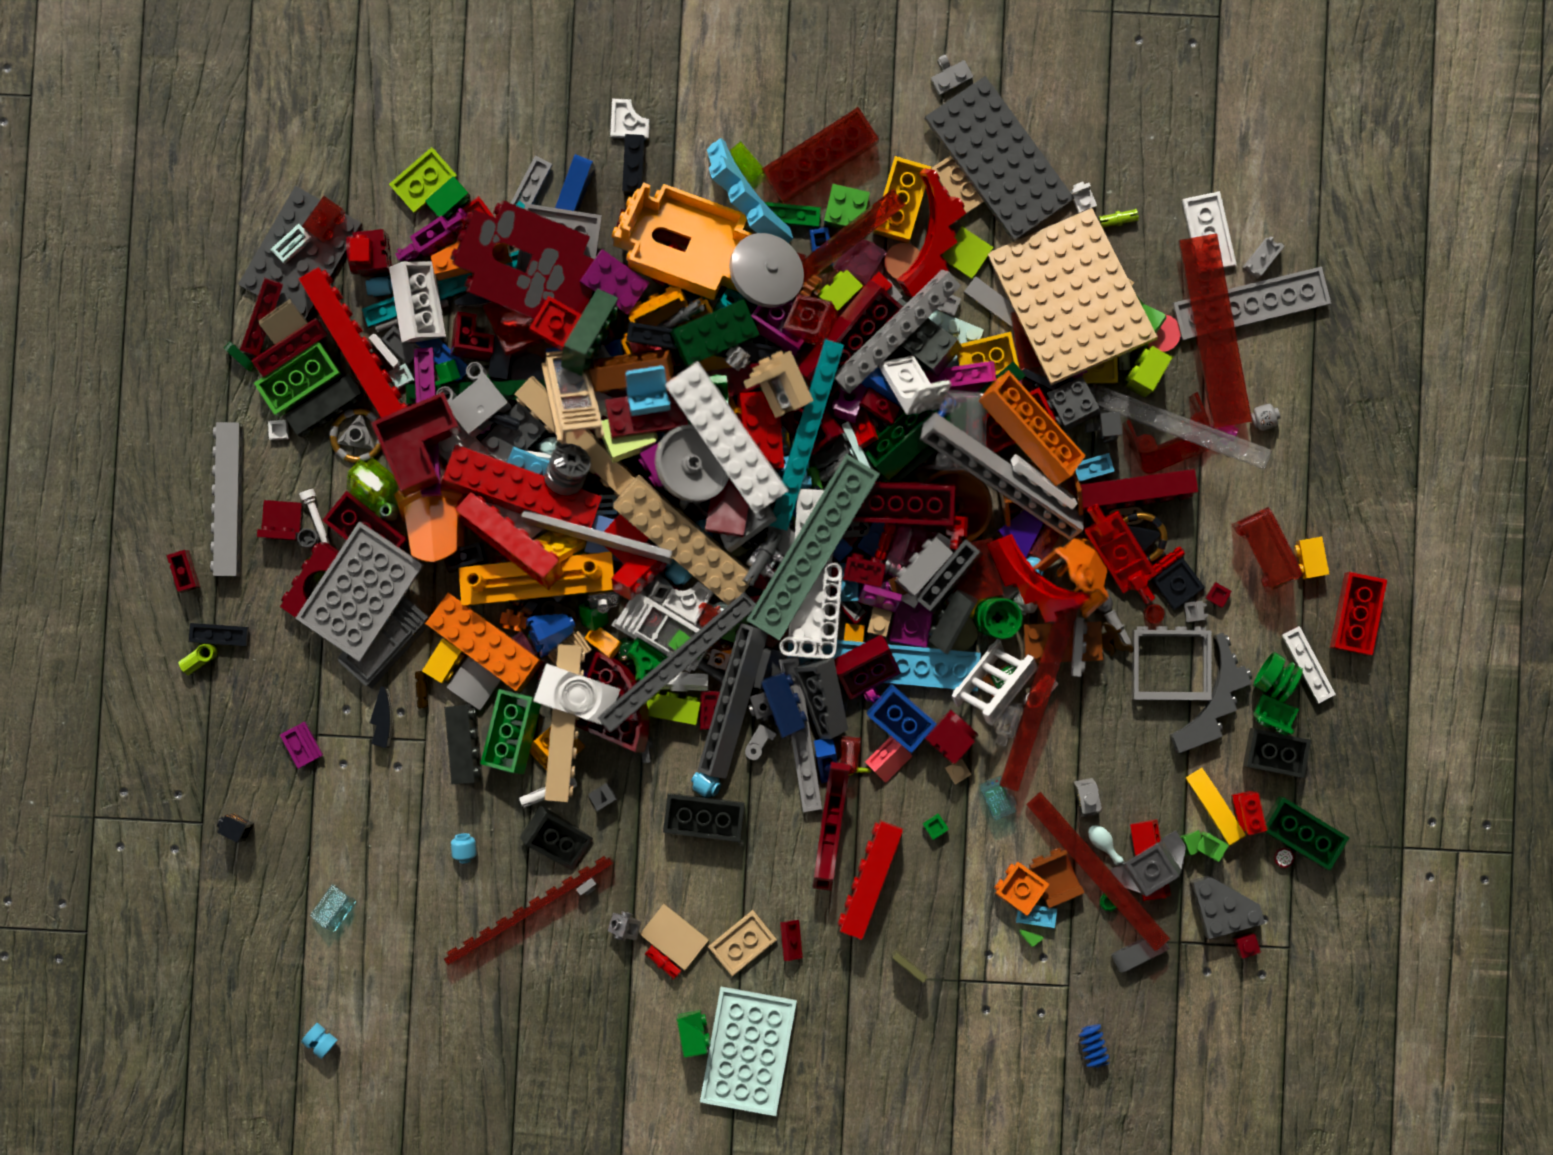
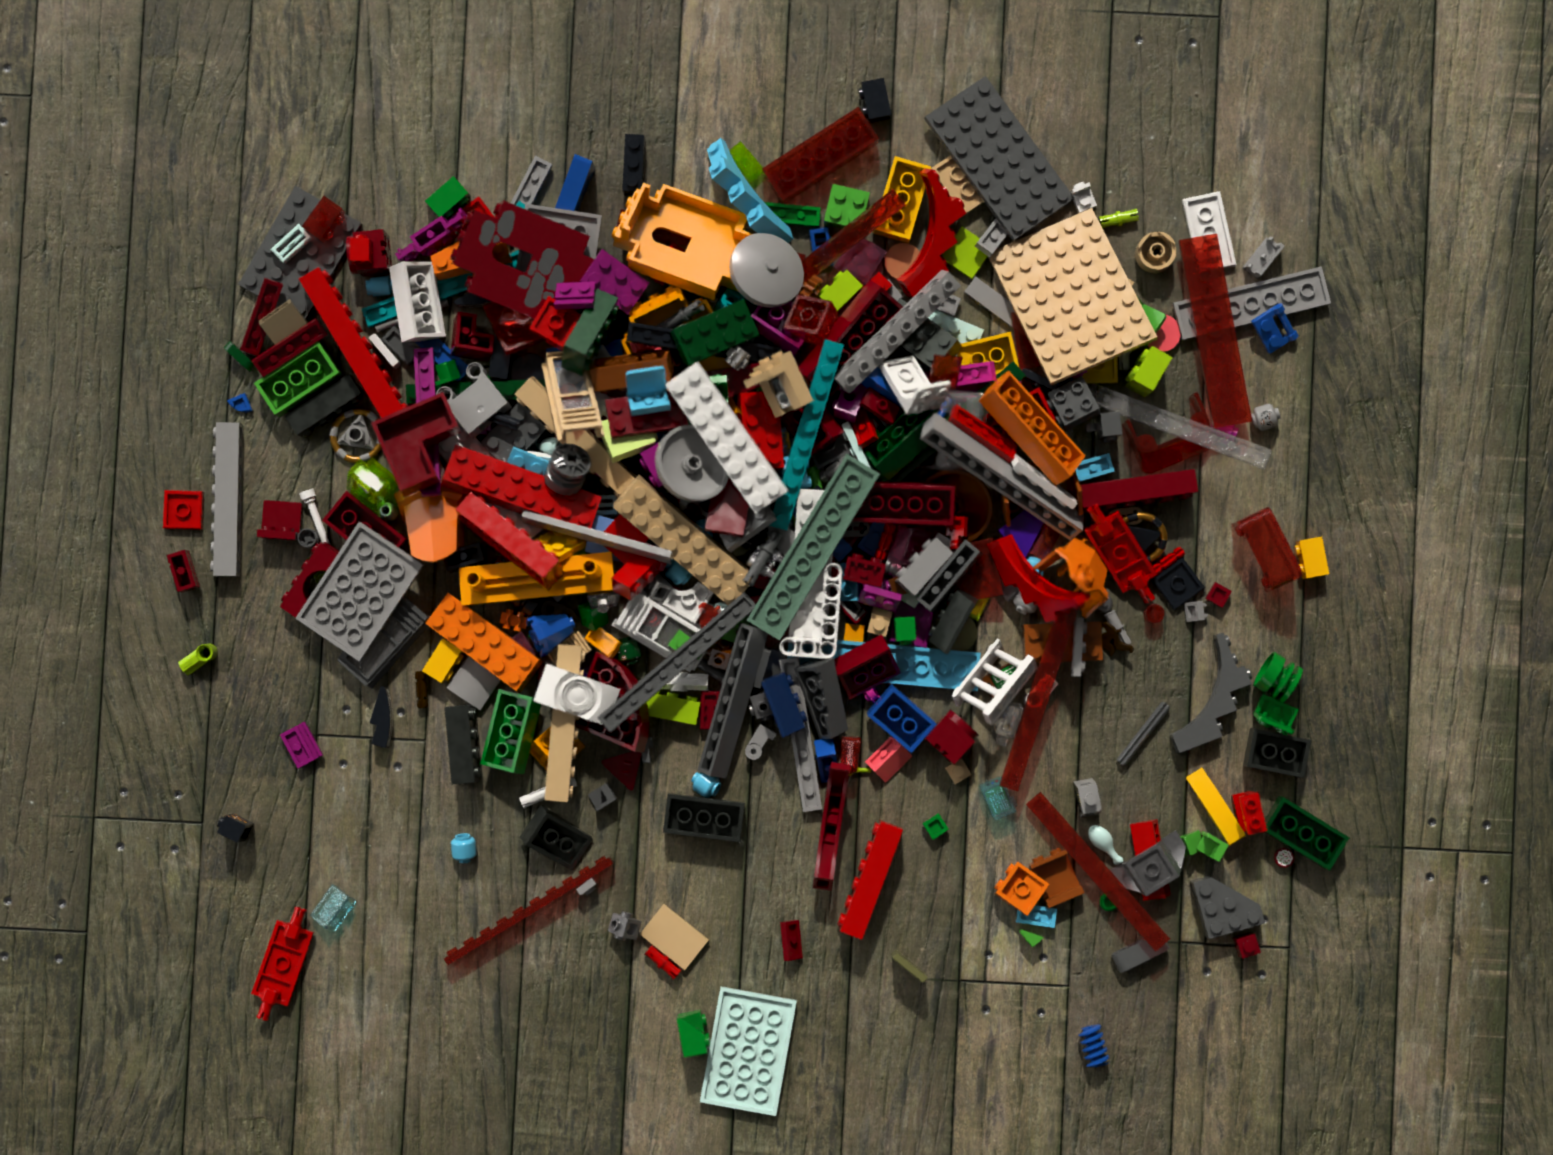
black plate [189,623,249,646] -> none
white tile [268,420,289,440] -> none
medium azure wheel [301,1022,338,1059] -> none
lime plate [389,147,458,214] -> none
light aqua tile [389,363,415,389] -> none
white tile [610,99,650,140] -> none
green tile [627,637,667,682] -> none
tan tile [708,910,777,977] -> none
light grey plate [931,55,973,96] -> none
green wheel [973,597,1022,639] -> none
light grey window [1132,626,1212,700] -> none
white plate [1281,626,1336,703] -> none
red brick [1330,572,1387,656] -> none
none -> red tile [163,490,204,530]
none -> blue tile [227,393,253,412]
none -> red plate [251,906,314,1021]
none -> magenta plate [554,282,596,309]
none -> dark red piece [602,751,642,790]
none -> black brick [858,78,892,123]
none -> green brick [893,617,916,645]
none -> clear red piece [929,354,963,390]
none -> red plate [948,404,1017,463]
none -> light grey plate [975,218,1007,258]
none -> dark grey axle [1117,702,1170,766]
none -> tan brick [1135,232,1176,274]
none -> blue plate [1251,303,1299,354]

